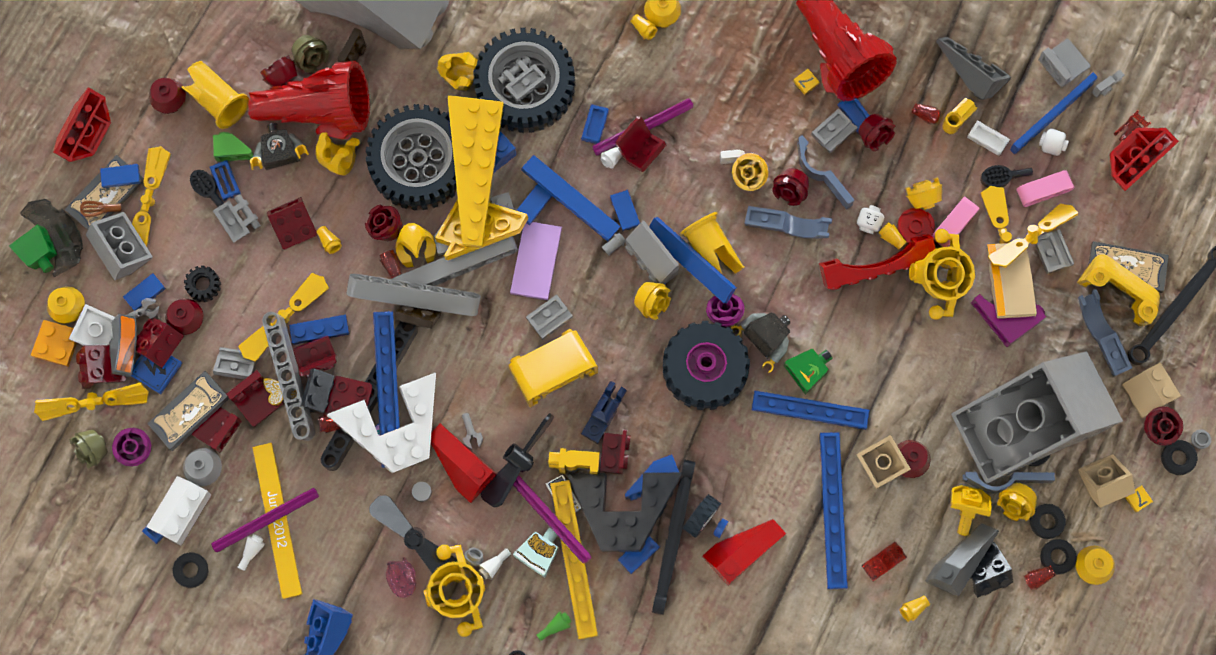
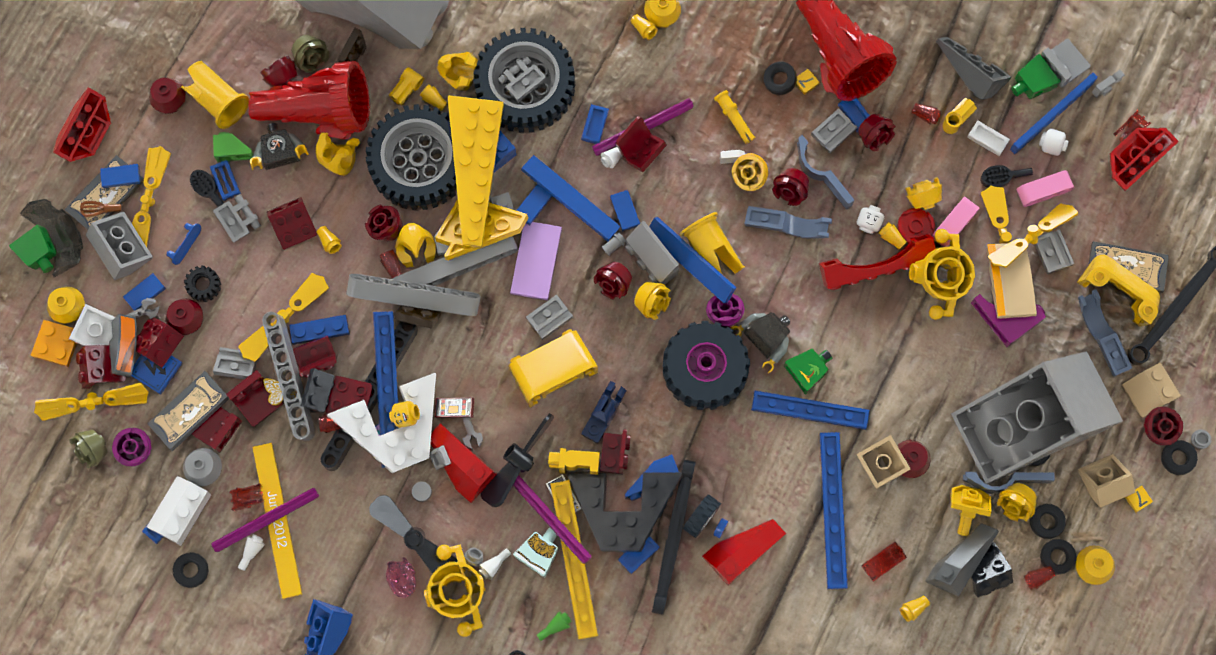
none -> blue piece [166,223,201,265]
none -> clear red arm [229,483,264,511]
none -> yellow piece [389,67,424,106]
none -> yellow head [389,401,420,428]
none -> yellow cone [420,84,448,111]
none -> light grey tile [430,445,451,470]
none -> tile [435,397,474,418]
none -> dark red cone [594,262,632,300]
none -> yellow pin [714,90,755,144]
none -> black tyre [764,61,797,95]
none -> green torso [1011,53,1060,99]

